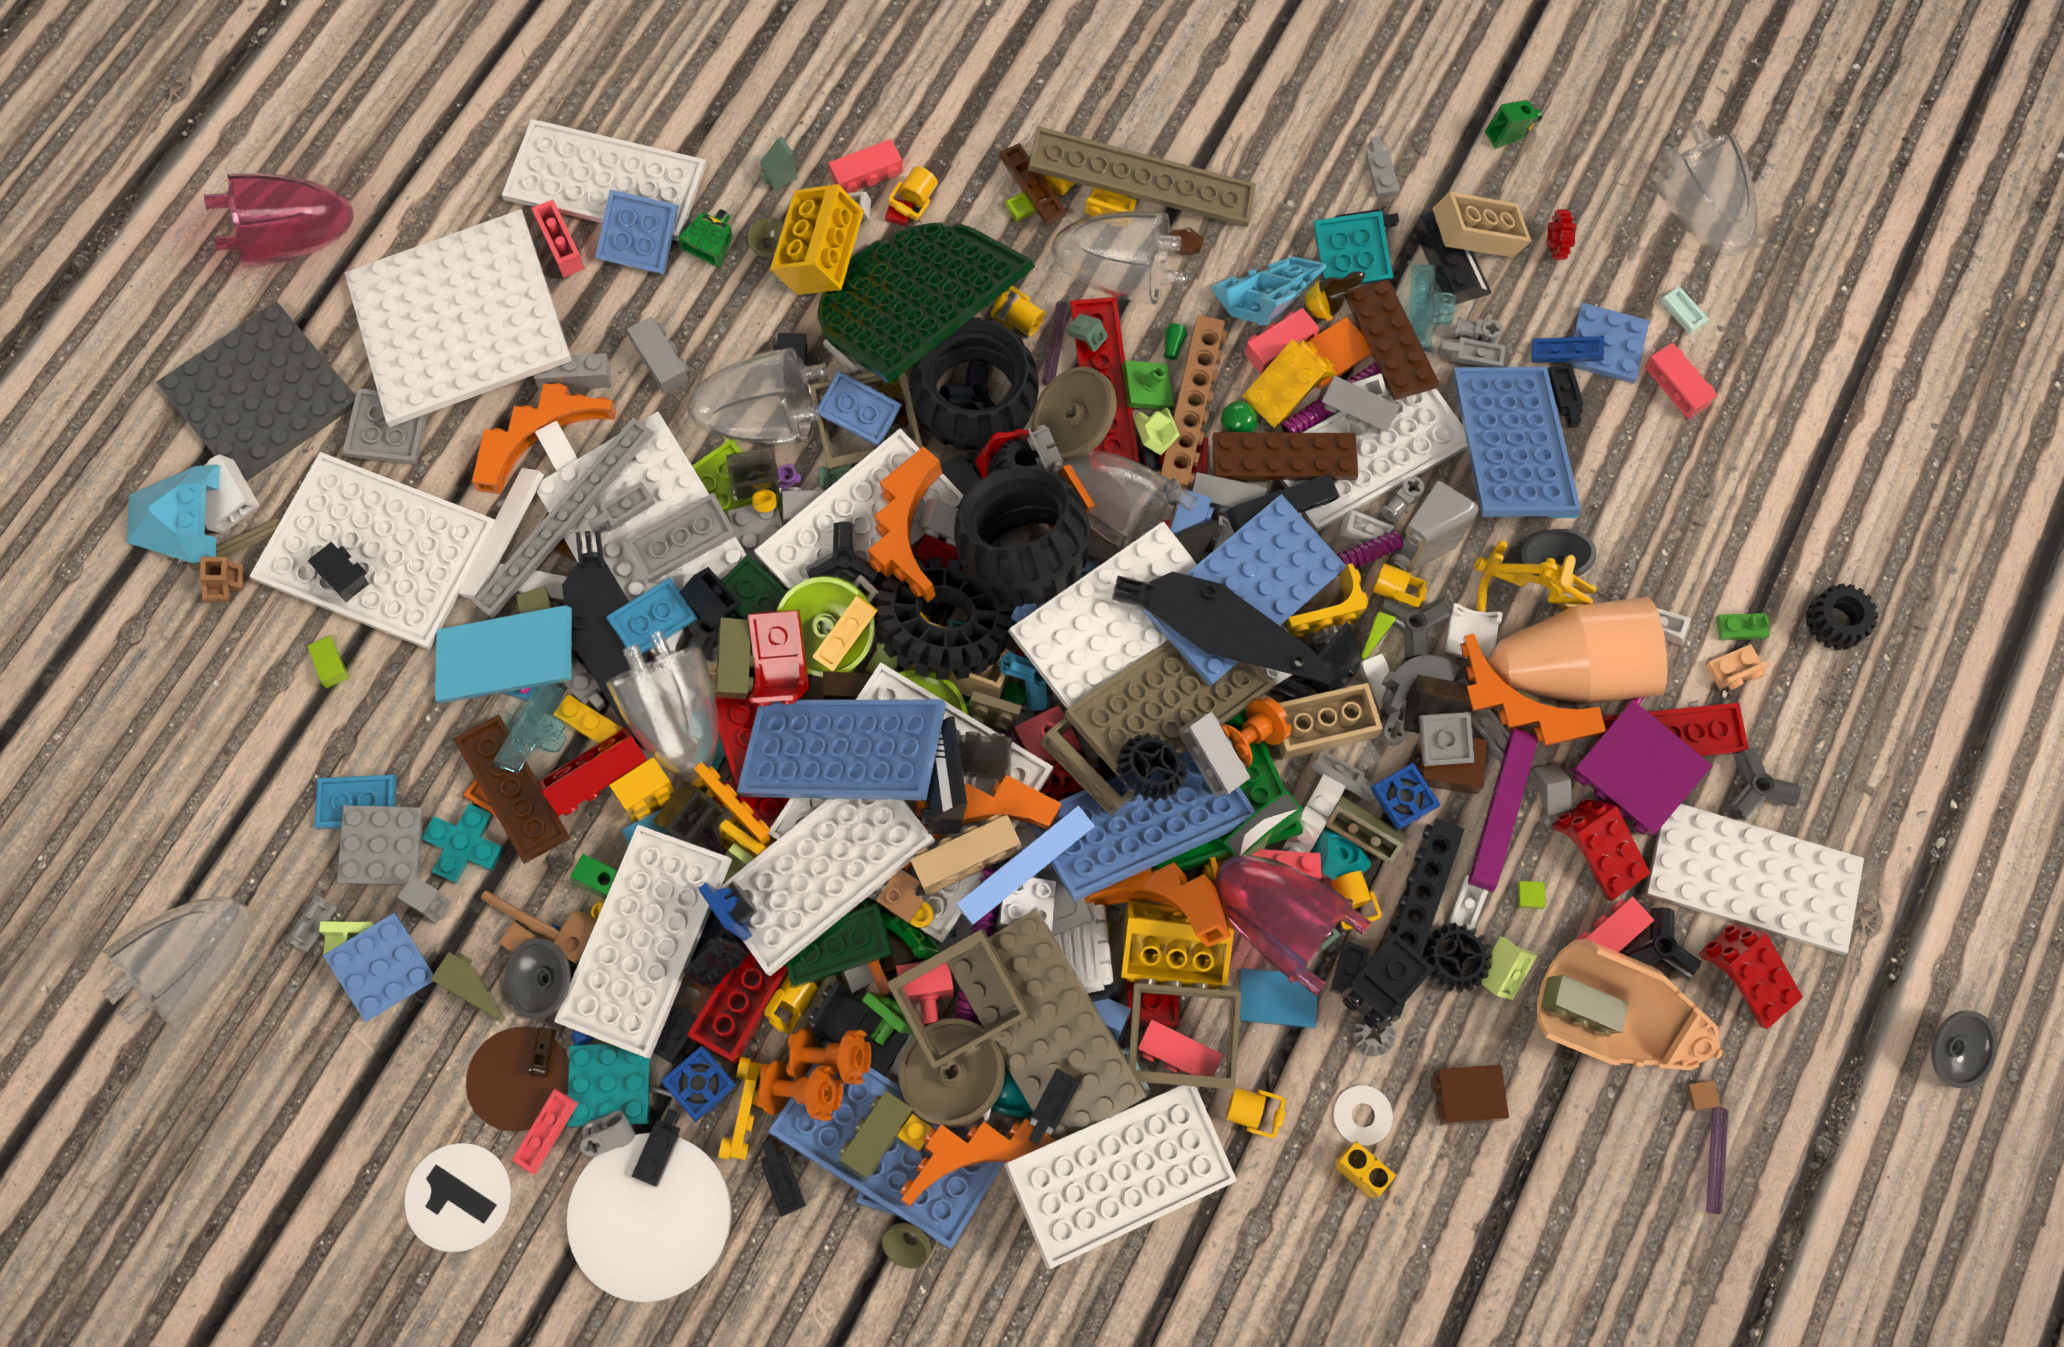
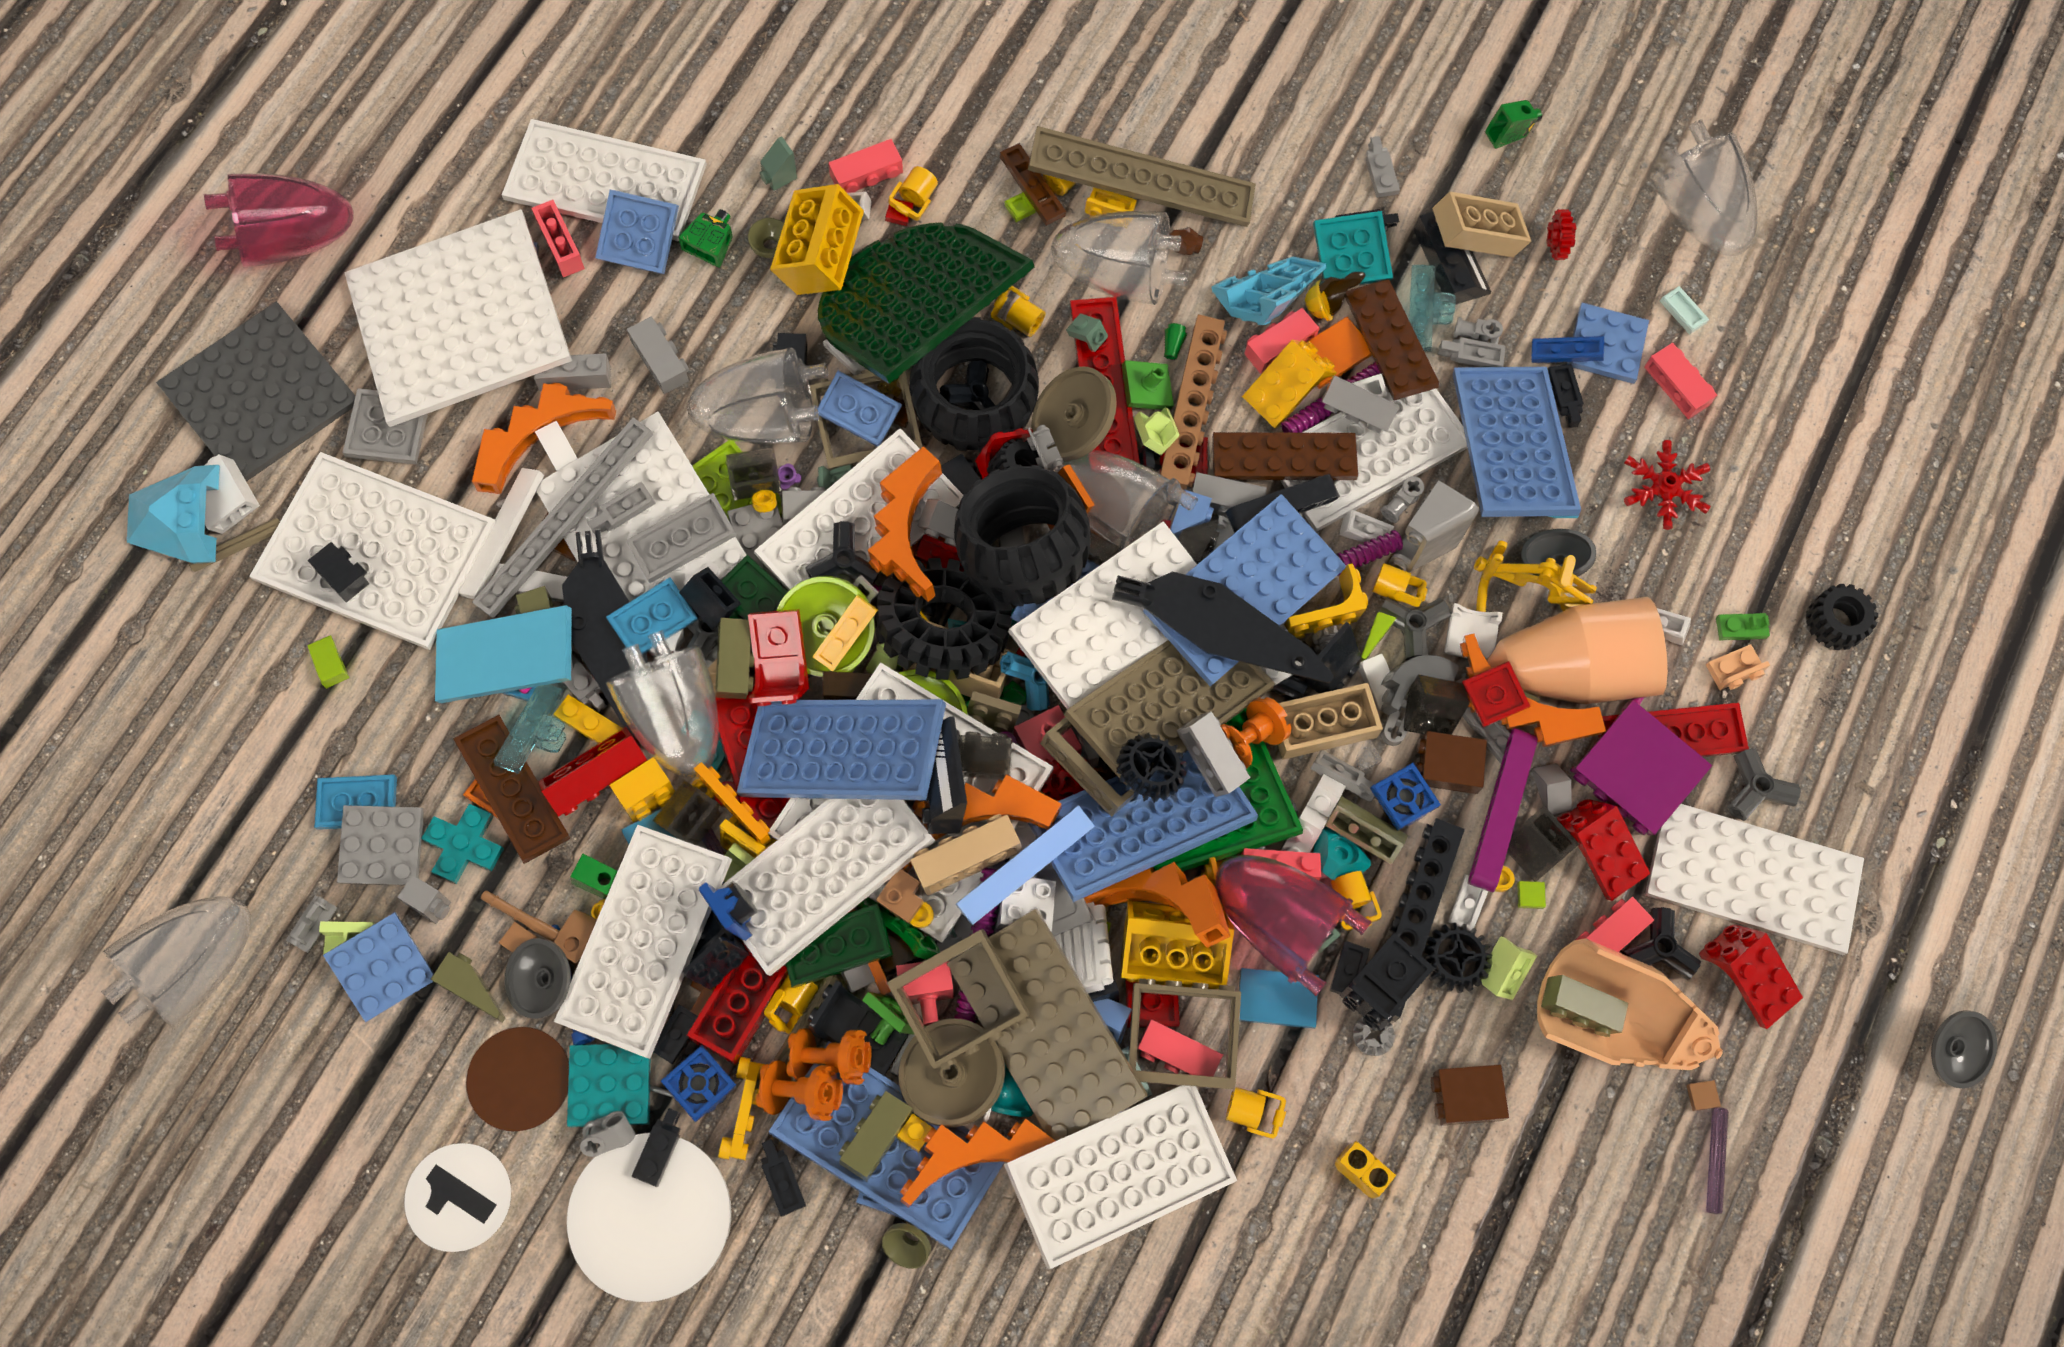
medium nougat brick [200,557,244,602] -> none
coral tile [512,1089,578,1175] -> none
dark brown bar [528,1027,557,1078] -> none
black hinge [1028,1068,1081,1145] -> none
axle [1042,301,1068,386] -> none
green hair [1220,401,1258,432] -> none
slope [1223,790,1303,863] -> none
white gear [1333,1085,1393,1146] -> none
light grey plate [1419,712,1474,766] -> none
none -> red tile [1462,661,1531,728]
none -> yellow tile [1495,866,1515,892]
none -> clear smoke slope [1507,806,1579,882]
none -> red piece [1624,440,1711,530]

